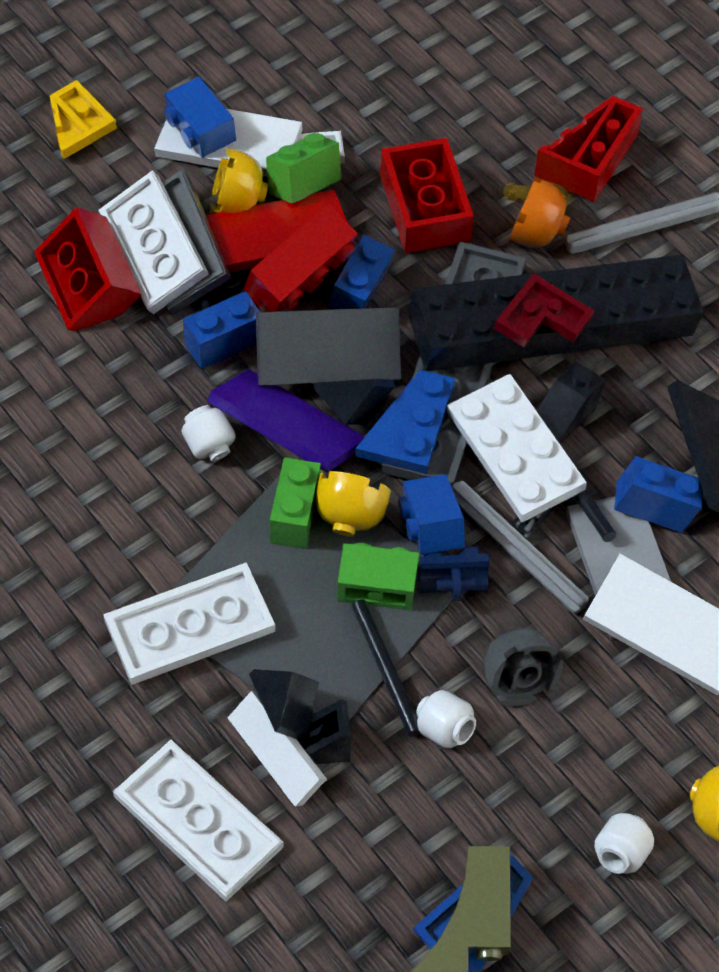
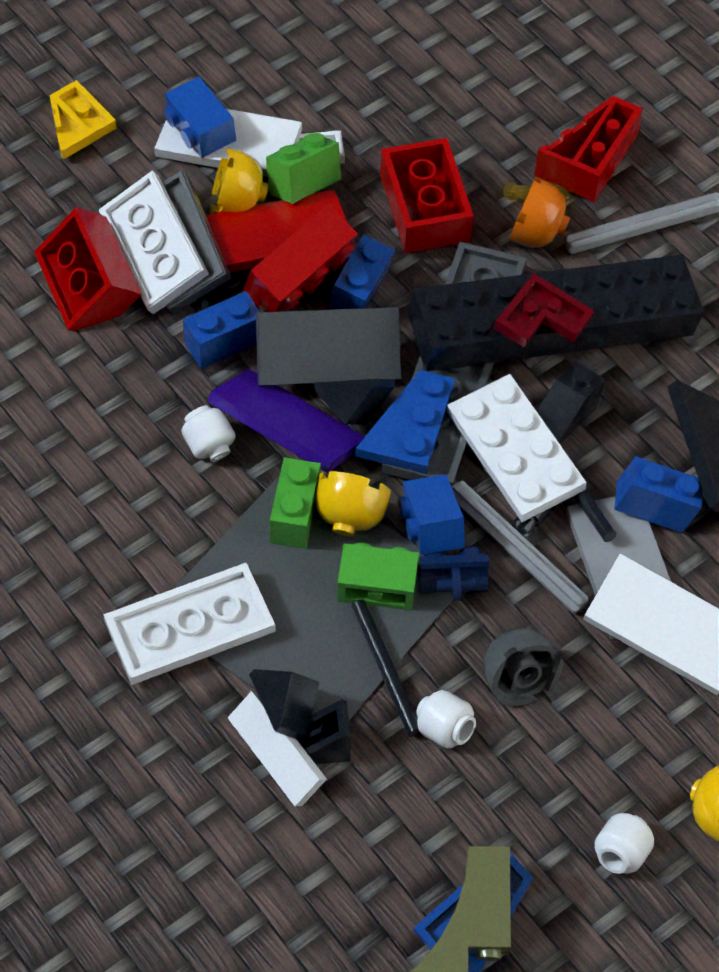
white tile [113,740,283,902] -> none

